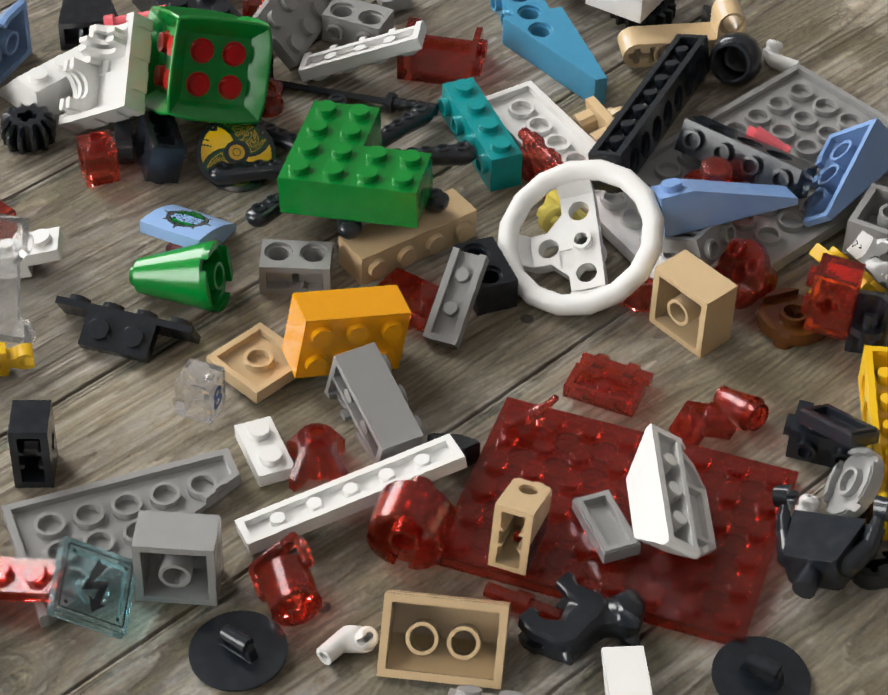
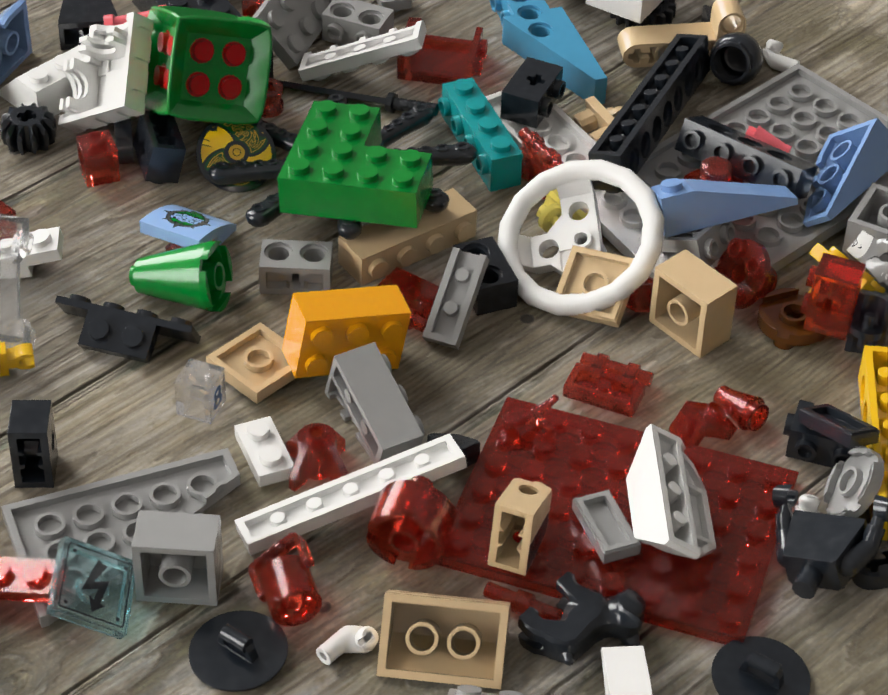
none -> black brick [500,57,566,129]
none -> tan tile [556,245,634,328]

